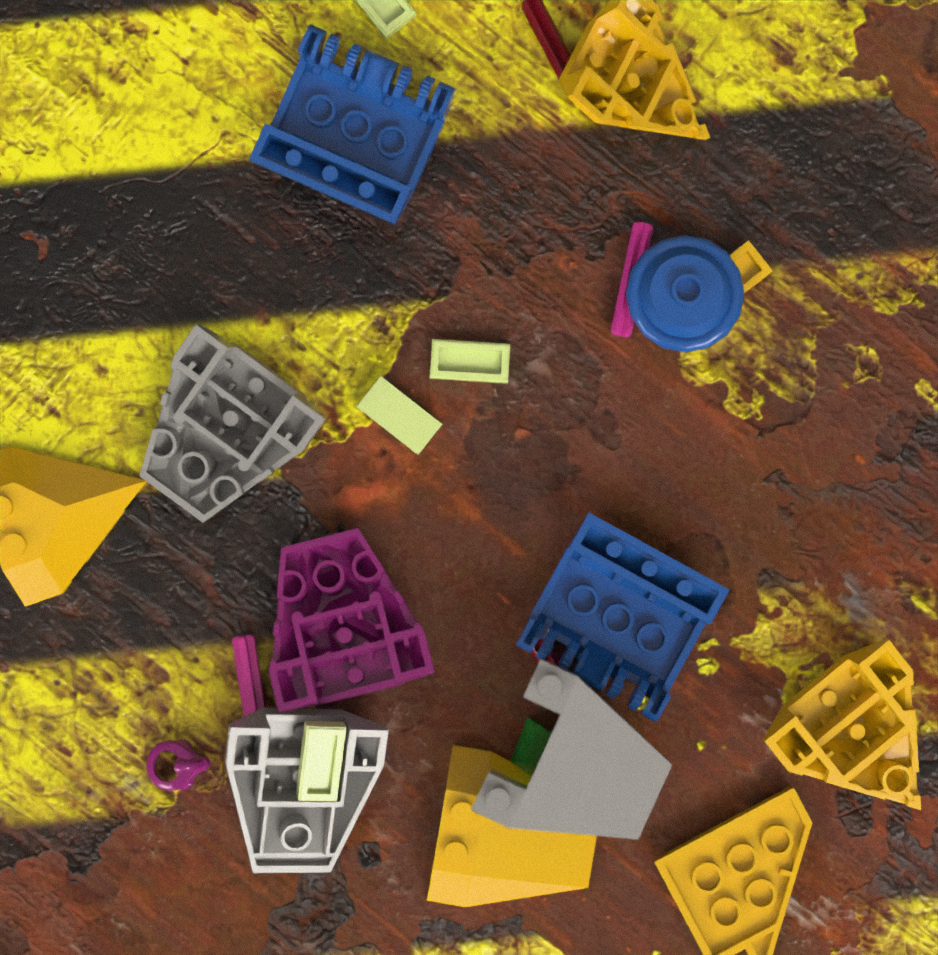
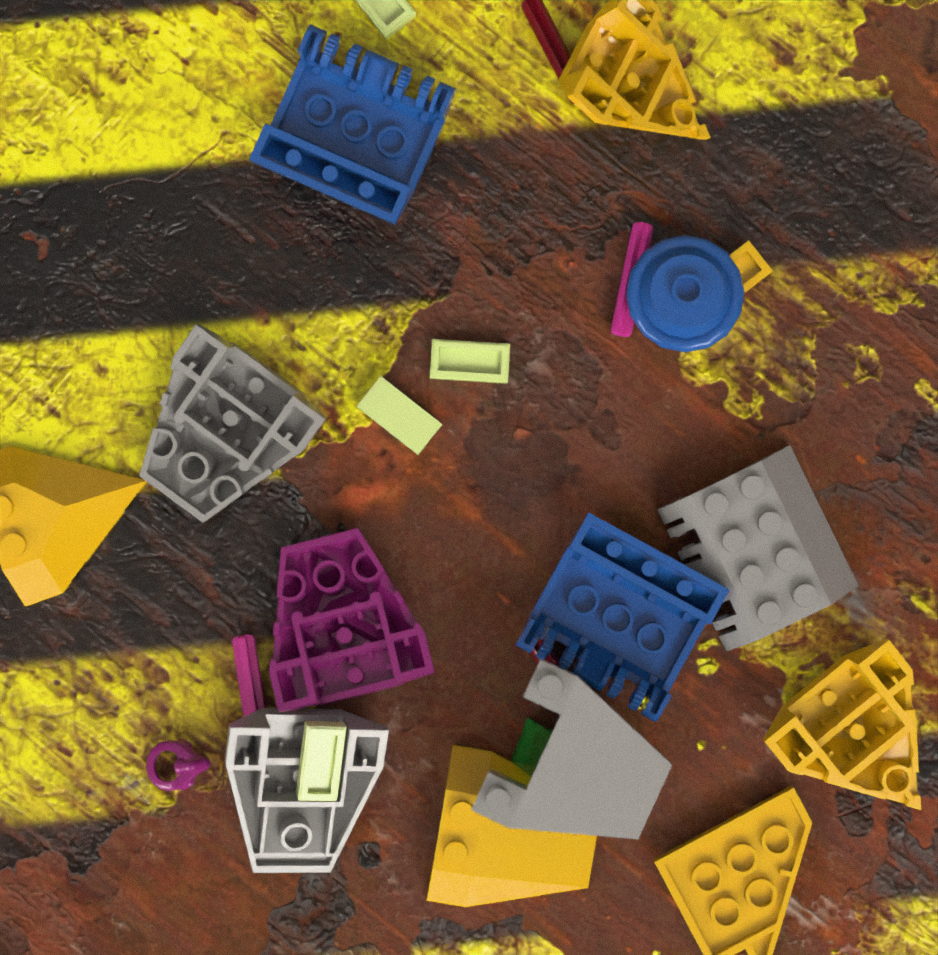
none -> light grey slope [657,445,859,651]

